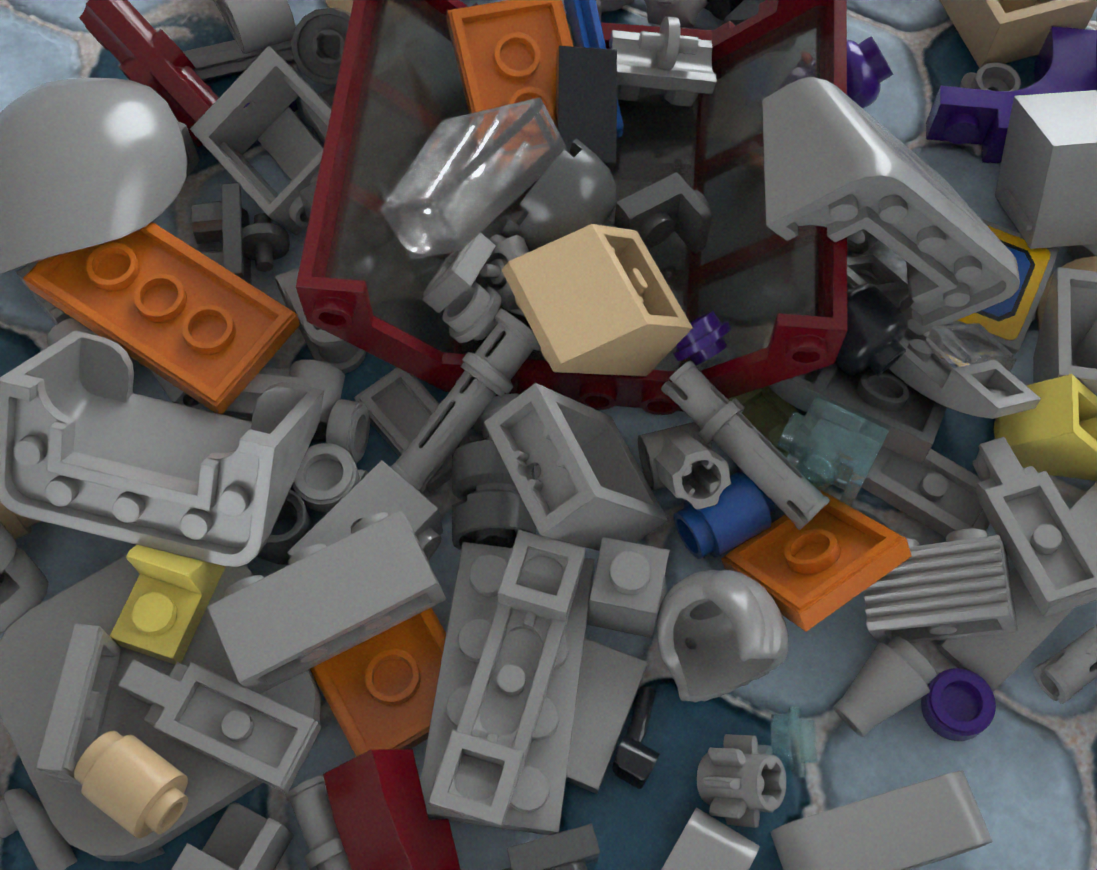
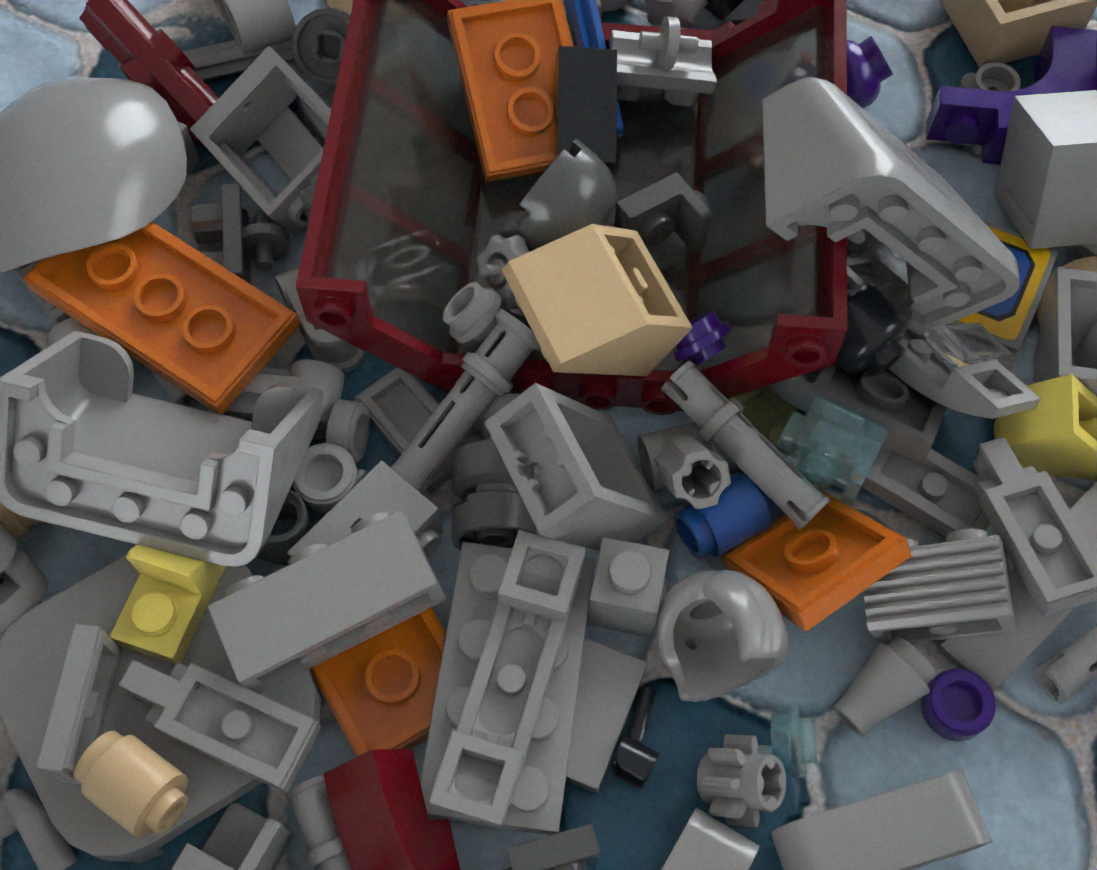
clear slope [380,97,567,259] -> none
light grey tile [422,232,496,313] -> none

